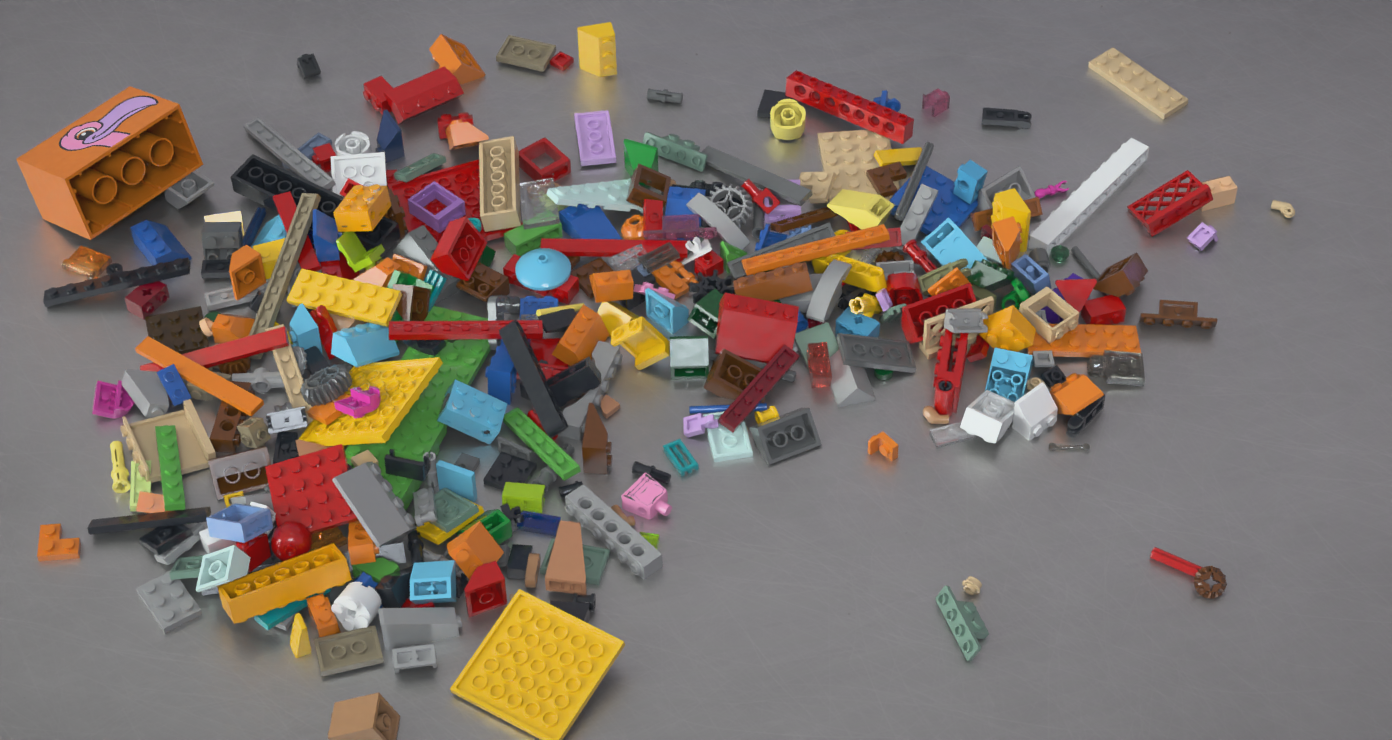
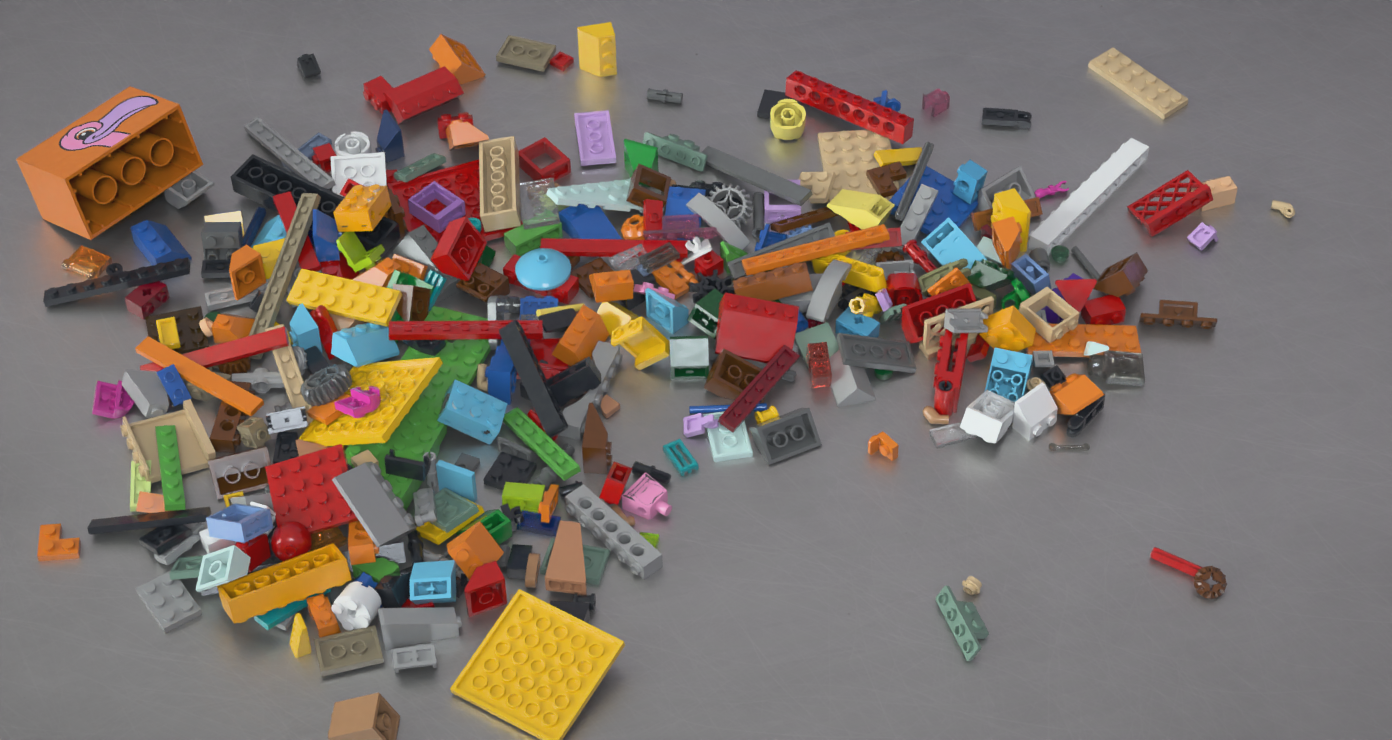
light yellow pin [110,441,130,493] -> none
red bracket [741,178,780,214] -> none
none -> yellow tile [156,317,181,349]
none -> tan arm [477,364,488,392]
none -> orange plate [538,484,559,523]
none -> red brick [599,461,632,505]
none -> light aqua slope [1084,341,1109,356]

